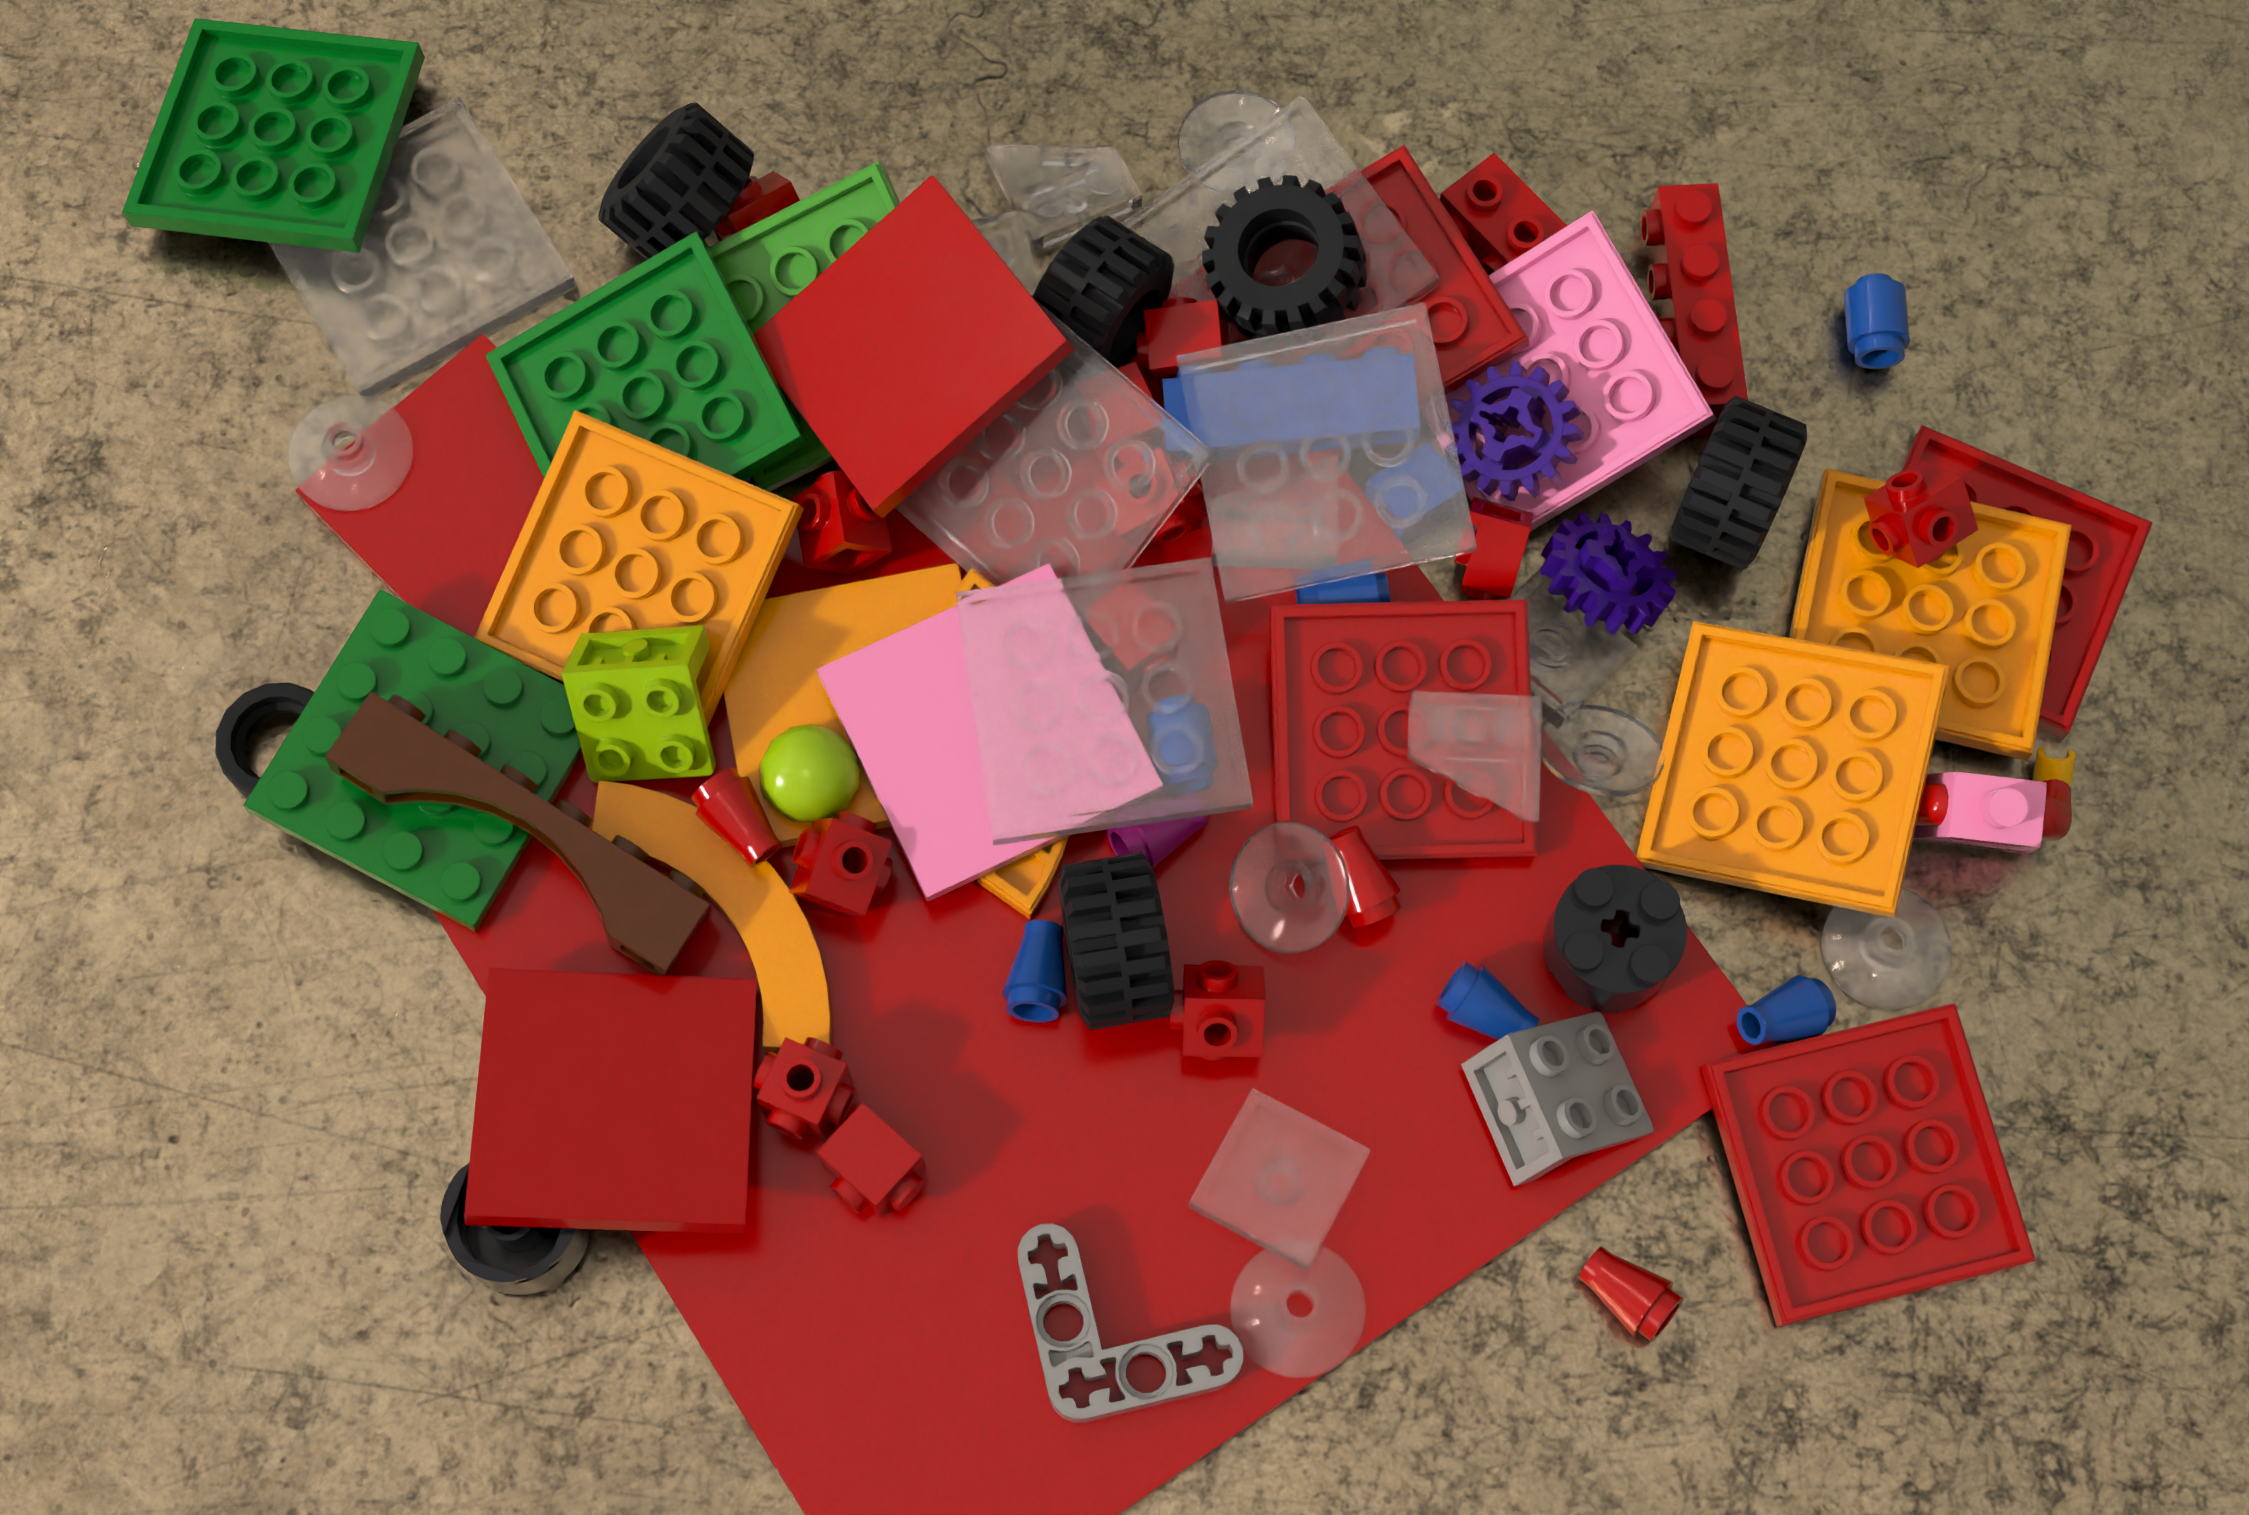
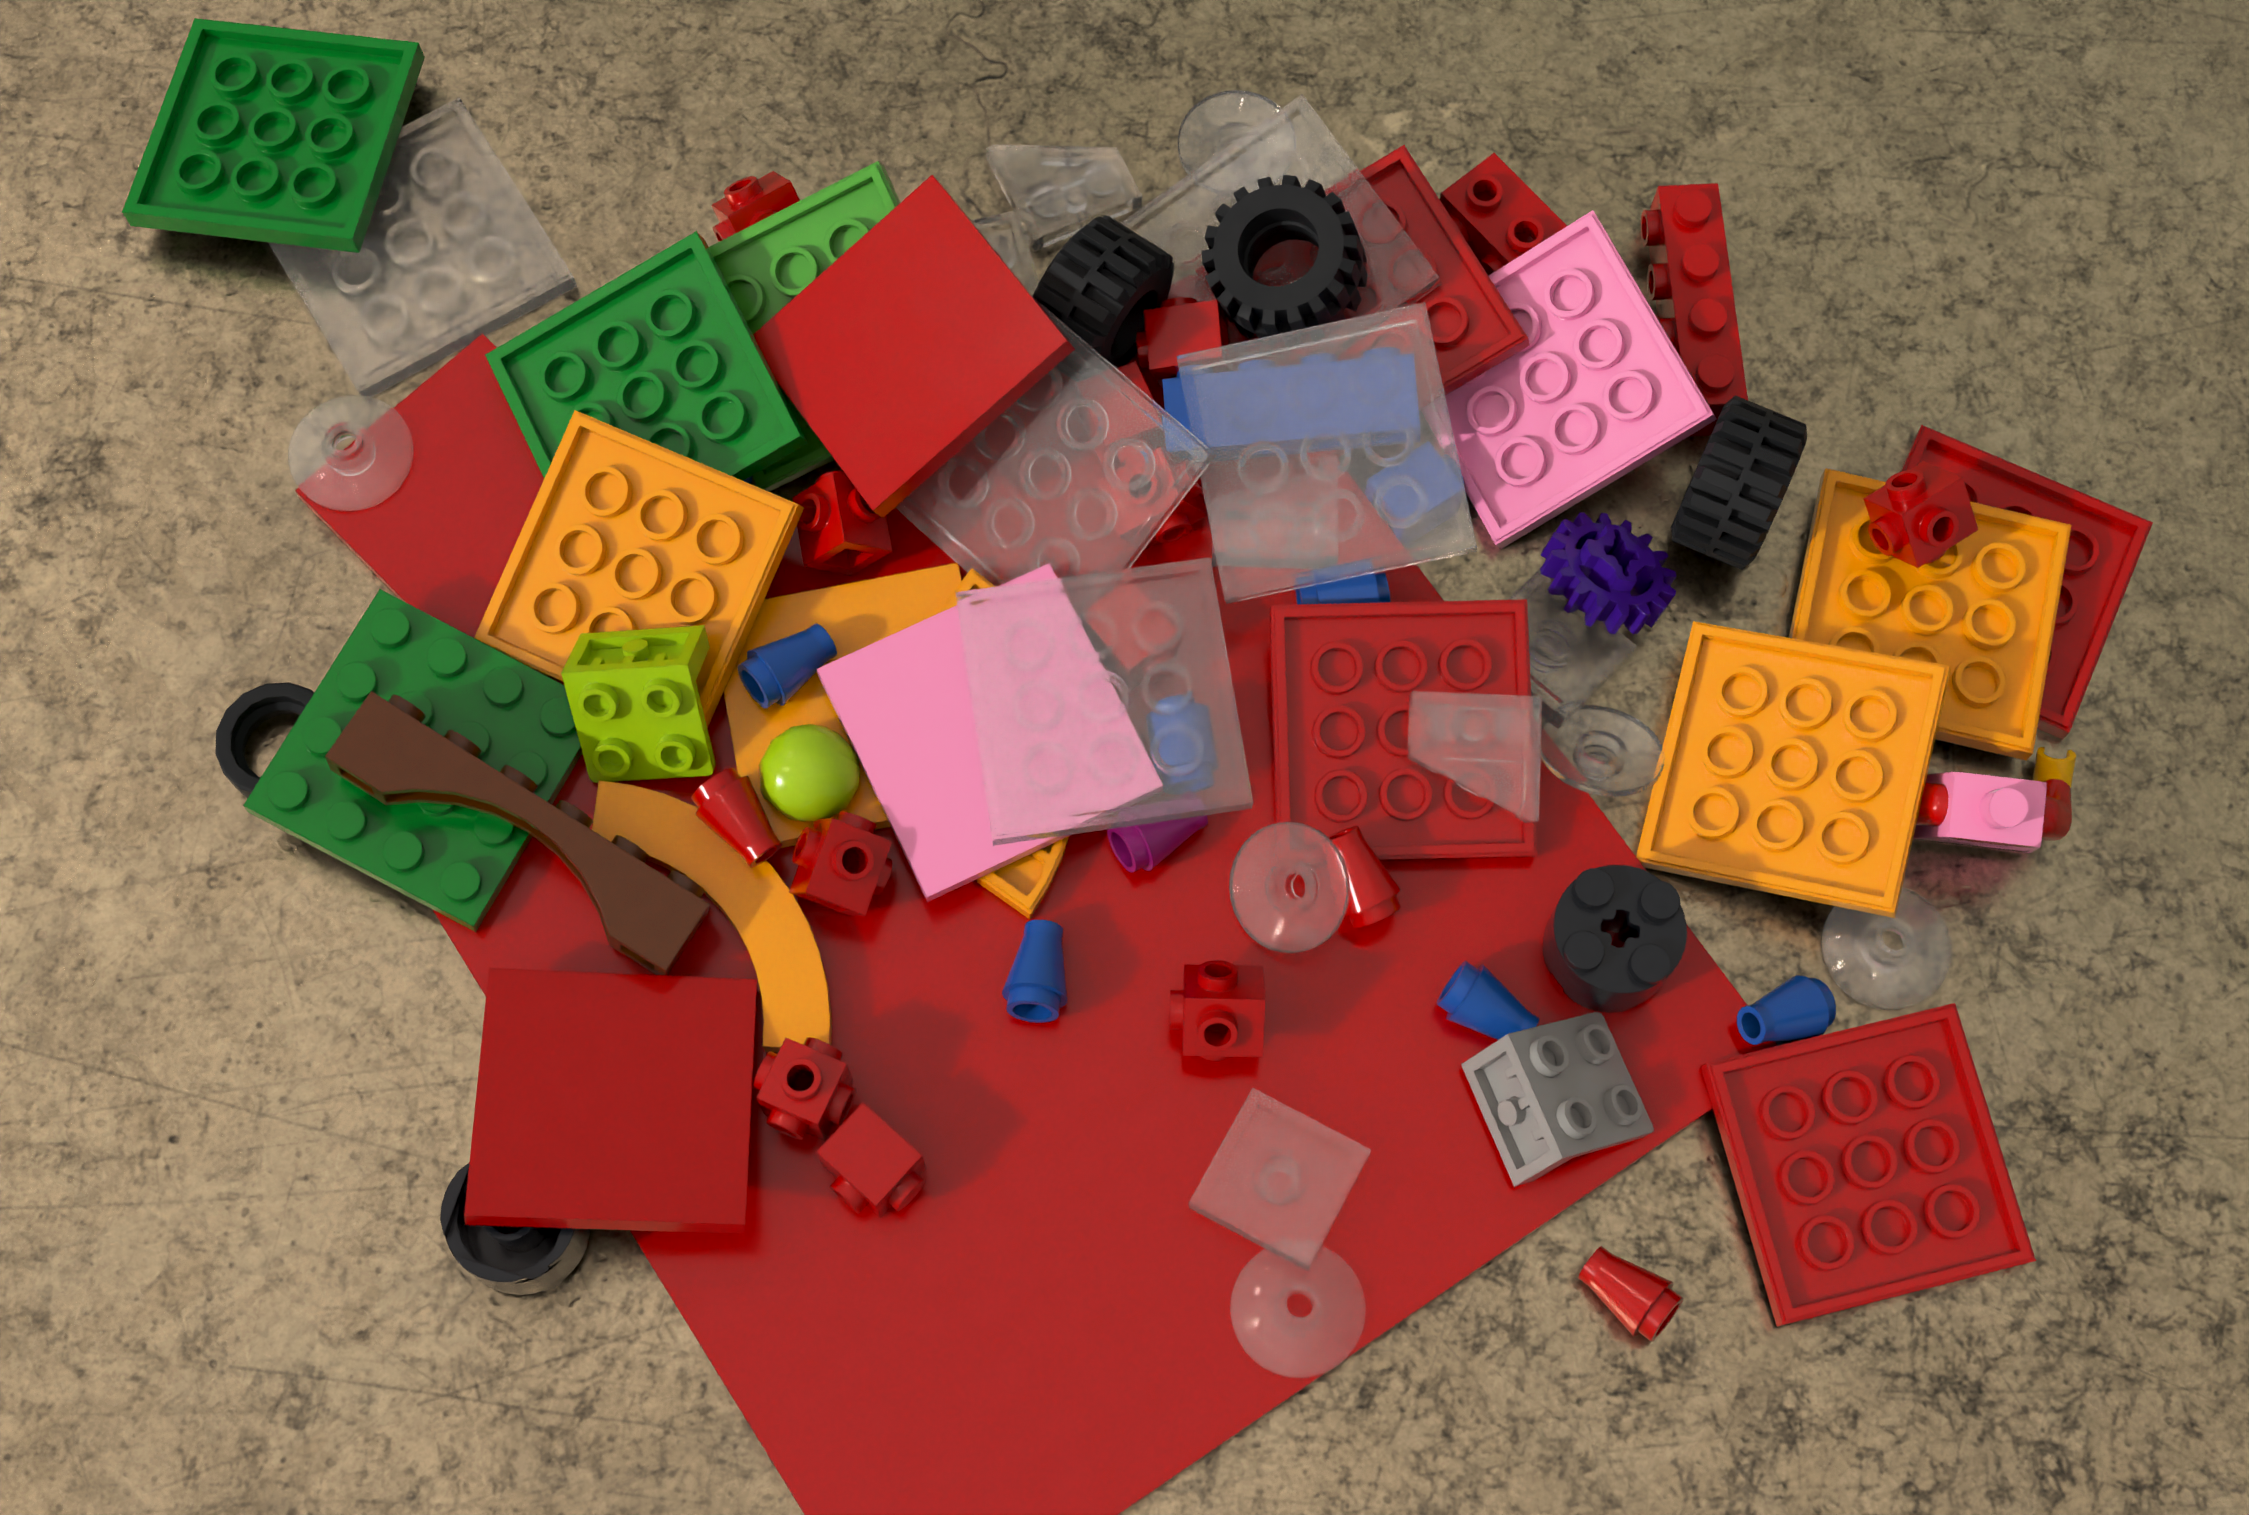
black tyre [598,102,754,260] -> none
light grey beam [1018,1223,1243,1423] -> none
black tyre [1058,852,1174,1030] -> none
dark purple gear [1444,362,1584,501] -> none
red brick [1455,496,1534,600] -> none
blue brick [1844,273,1910,369] -> none
none -> blue cone [737,623,837,708]

